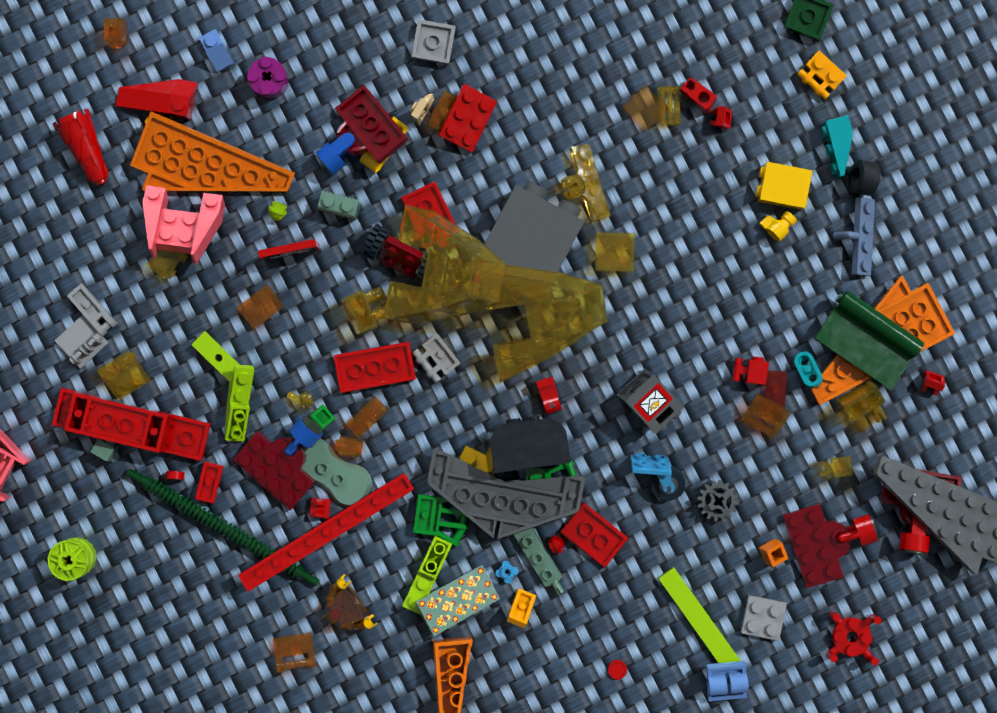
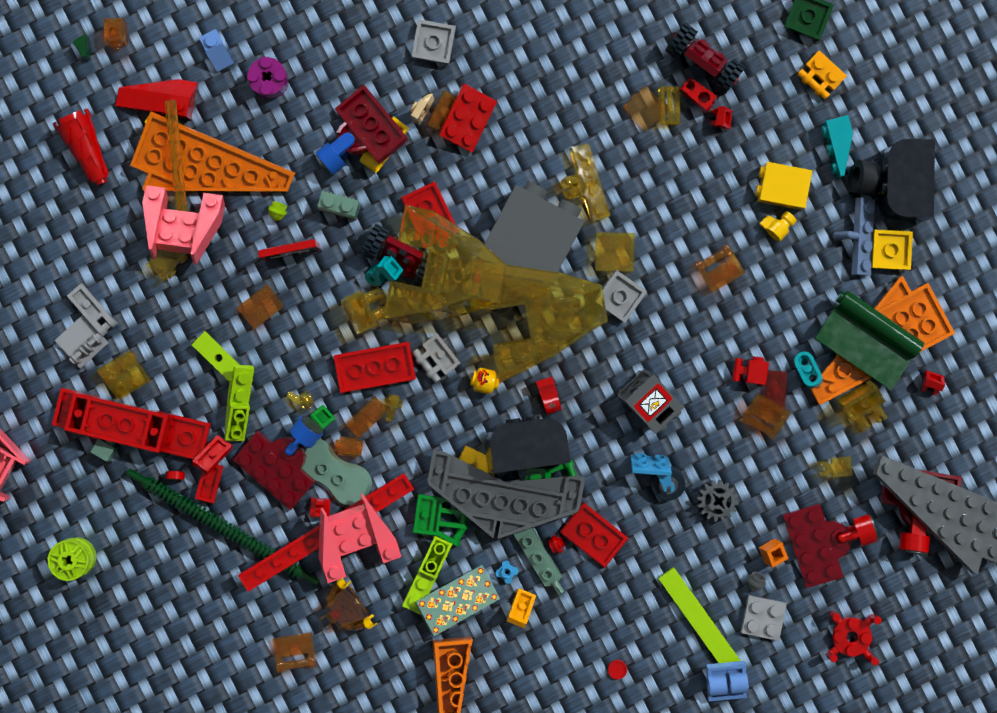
none -> dark green slope [73,34,91,61]
none -> clear yellow axle [165,100,188,212]
none -> red plate [192,435,232,475]
none -> coral wedge [318,494,401,583]
none -> teal leg [365,256,403,286]
none -> clear yellow plate [384,395,403,421]
none -> yellow head [470,368,500,395]
none -> light grey plate [593,269,647,323]
none -> plate [665,23,746,96]
none -> clear orange plate [694,244,745,293]
none -> dark grey plate [747,572,766,592]
none -> yellow plate [871,229,913,270]
none -> black brick [875,139,935,221]

